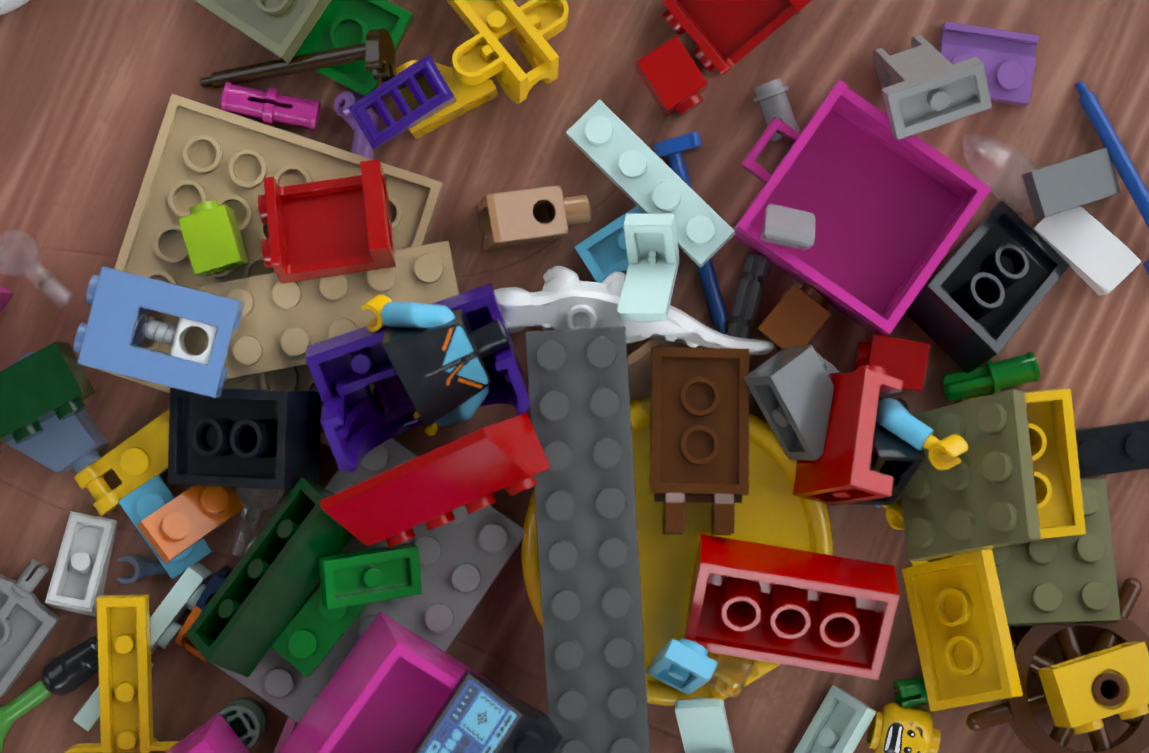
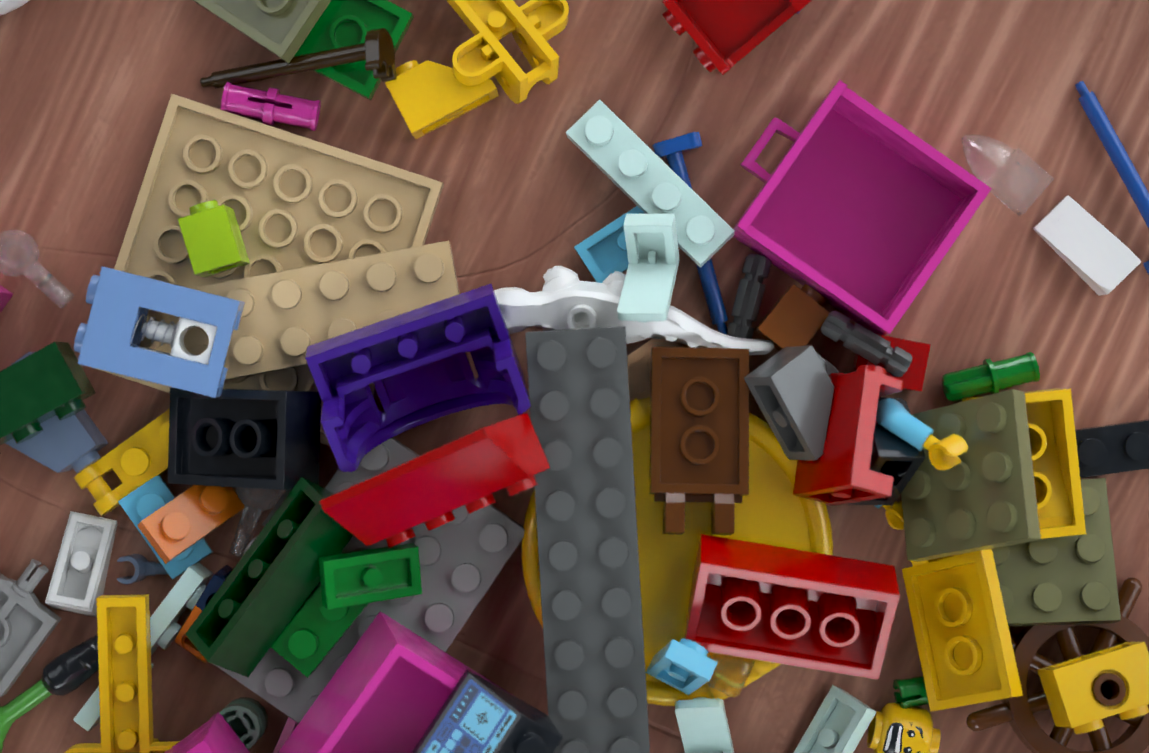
red panel [258,159,396,284] -> none
medium lavender arm [334,91,380,159] -> none
dark purple slope [348,55,456,150] -> none
torso [361,294,511,436] -> none
medium nougat torso [476,186,591,252] -> none
red brick [635,35,708,116] -> none
light grey pin [753,78,801,142] -> none
light grey slope [759,204,815,250] -> none
light grey piece [873,34,992,140] -> none
black slope [905,200,1070,374] -> none
medium lavender plate [938,22,1040,106] -> none
tile [1022,147,1121,220] -> none
none -> dark grey axle [821,311,913,377]

